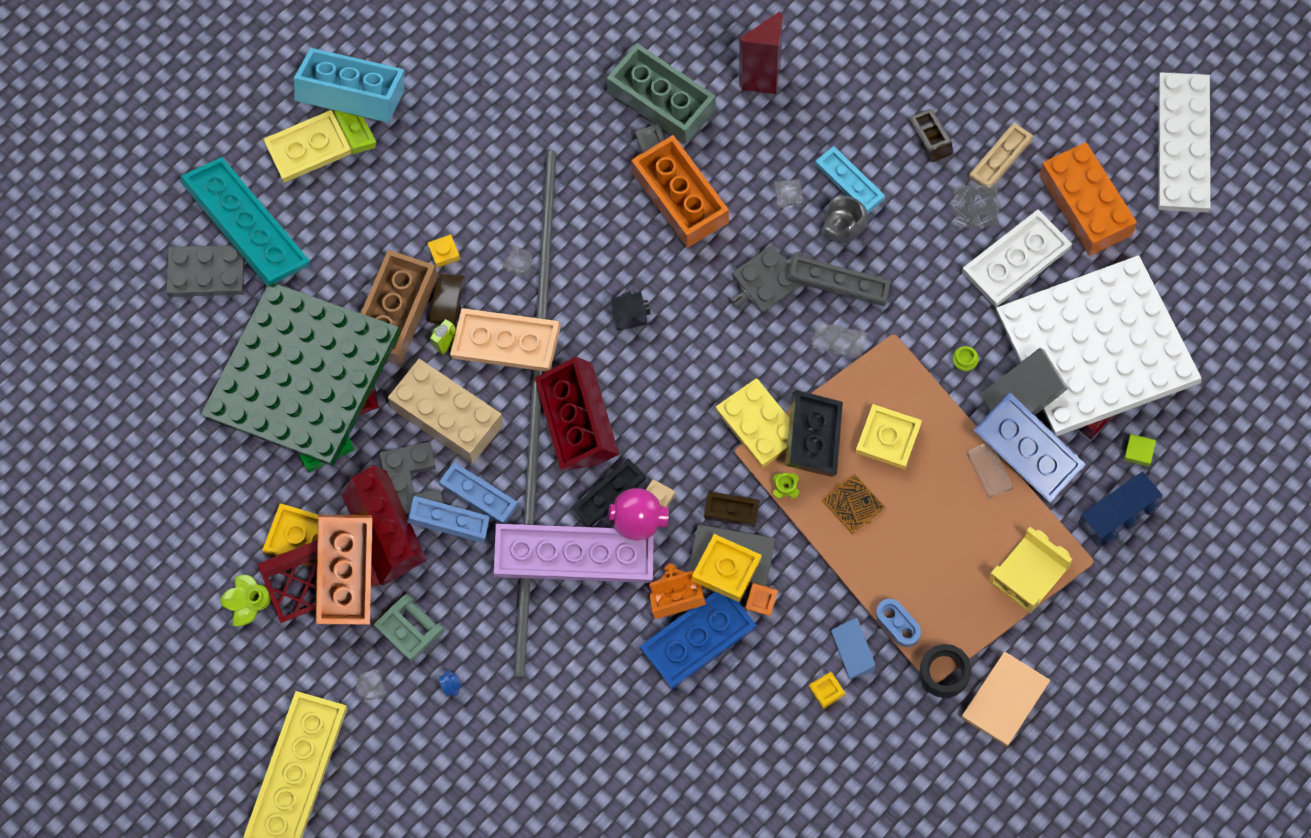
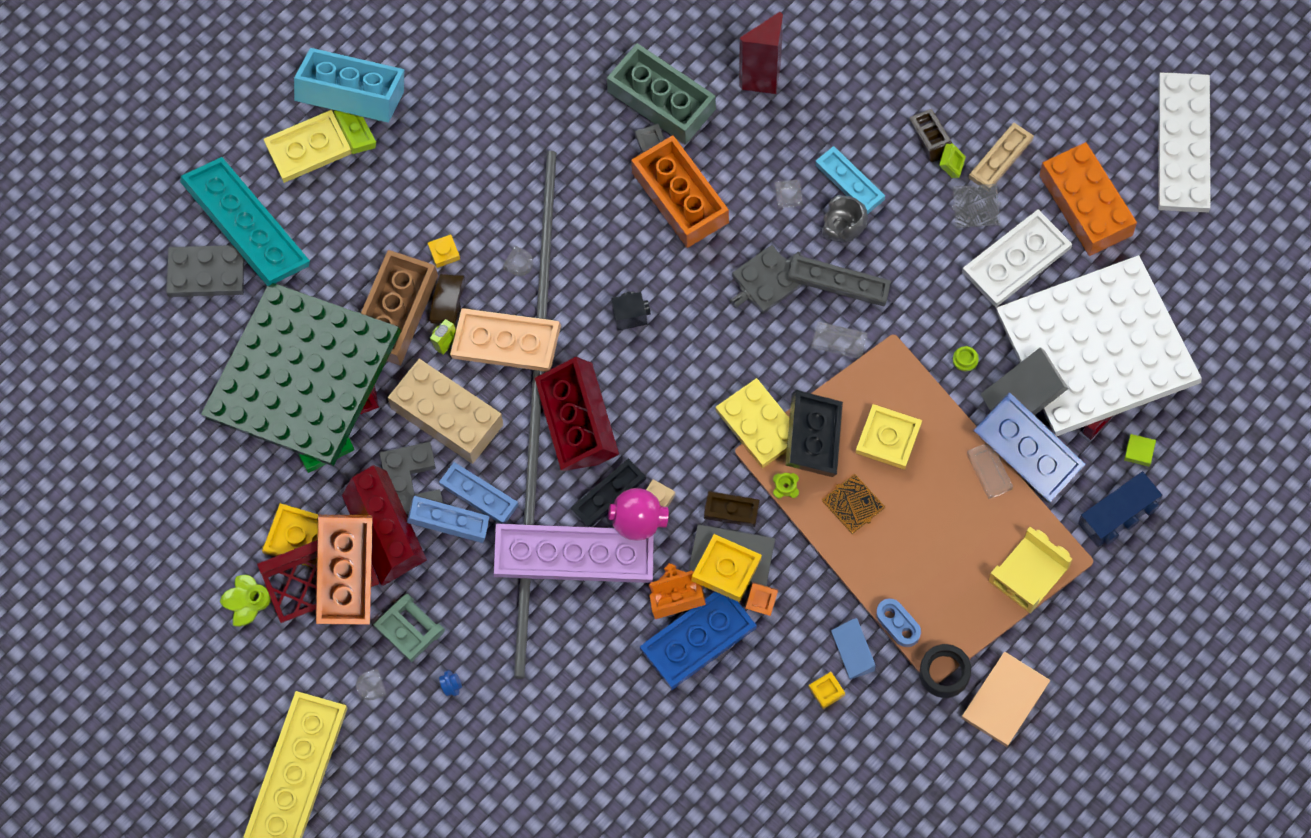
none -> lime tile [939,143,966,178]

